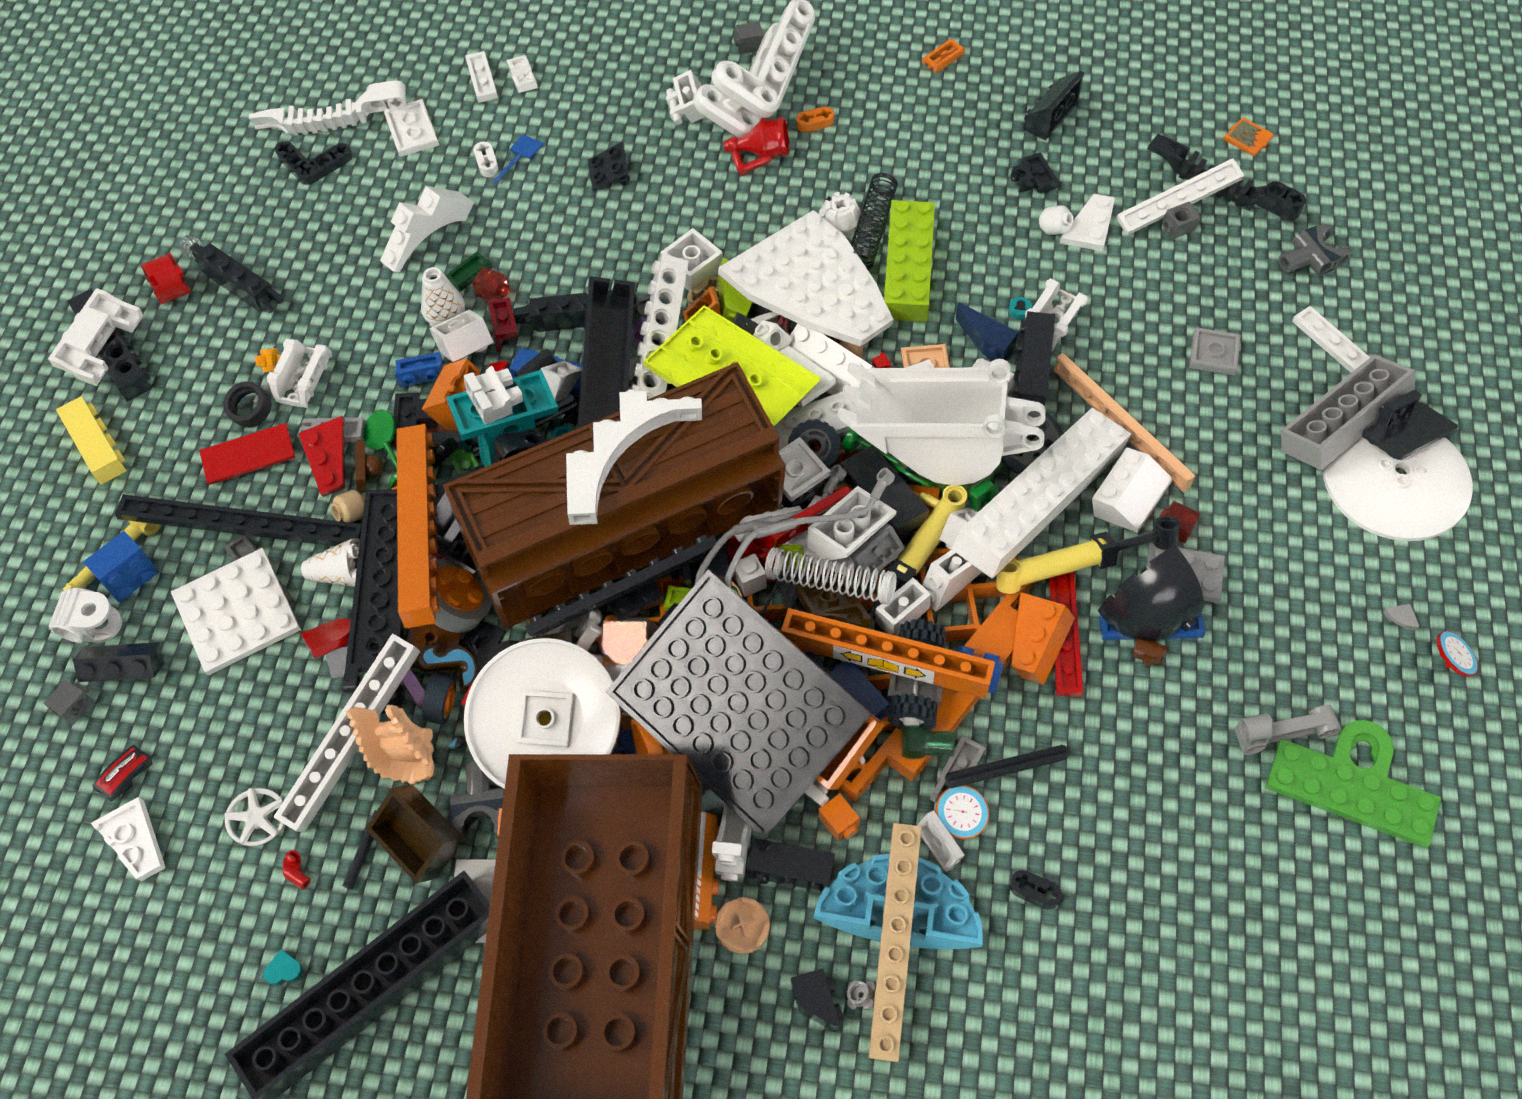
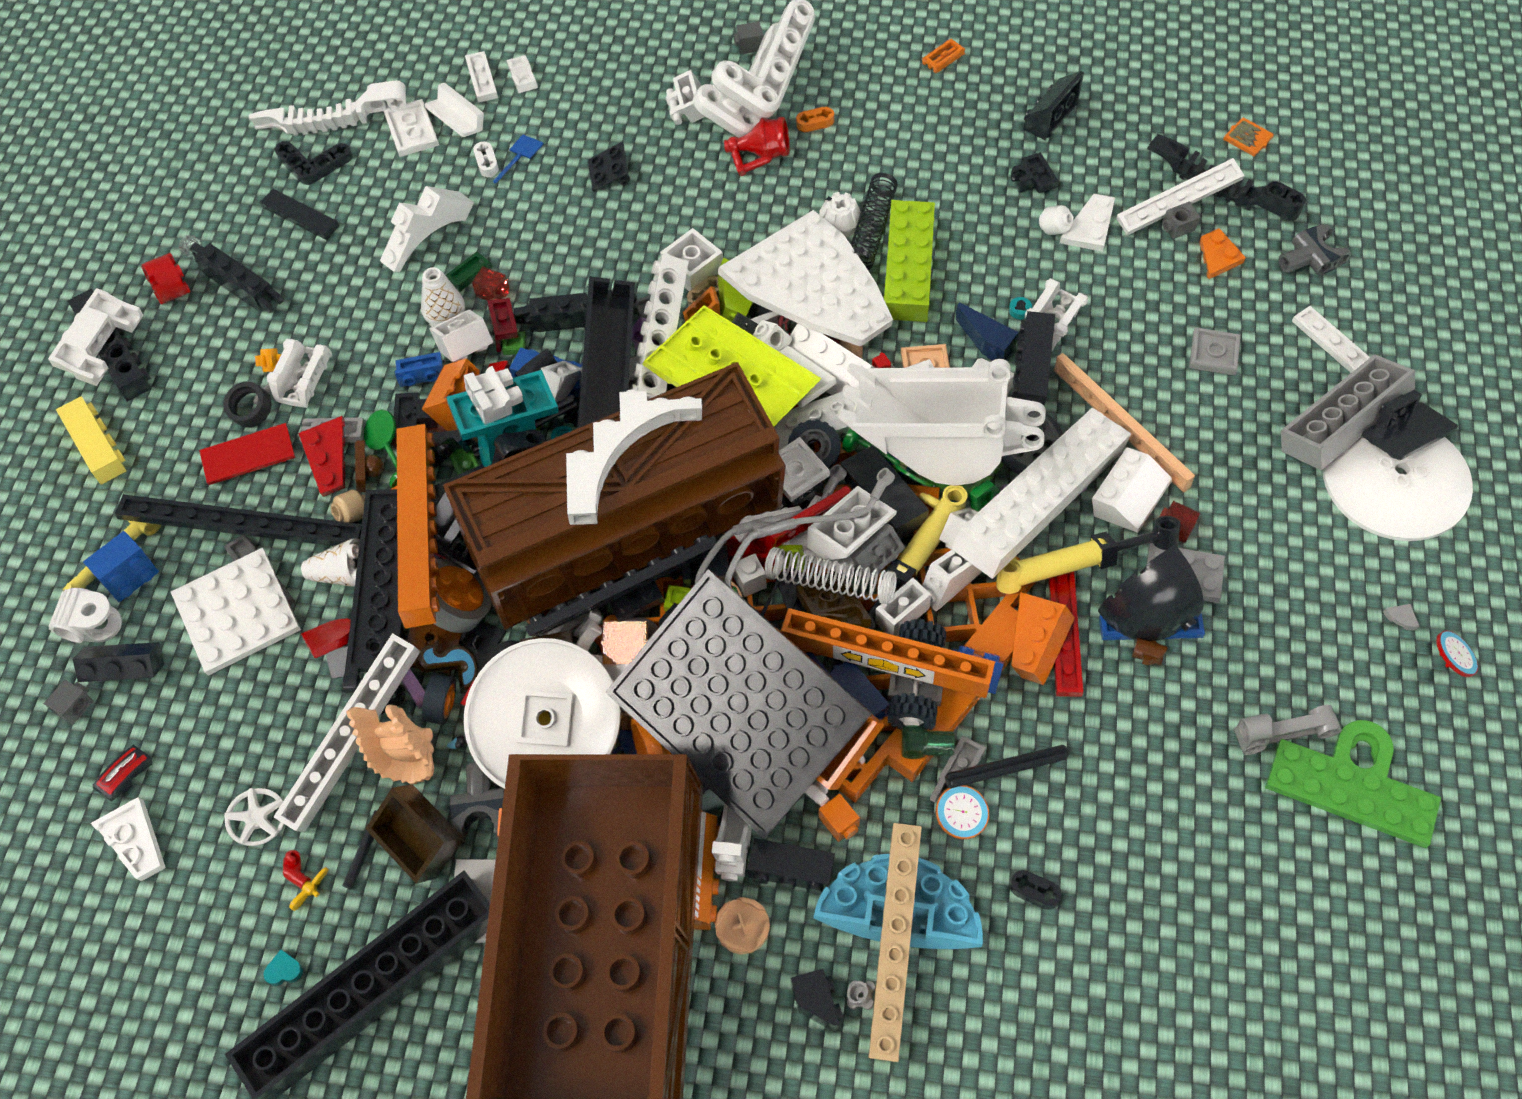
white tile [917,811,965,872] -> none
none -> black tile [260,189,339,240]
none -> yellow piece [289,867,329,911]
none -> white panel [425,83,484,137]
none -> bright green tile [502,331,526,355]
none -> orange wing [1200,228,1246,279]

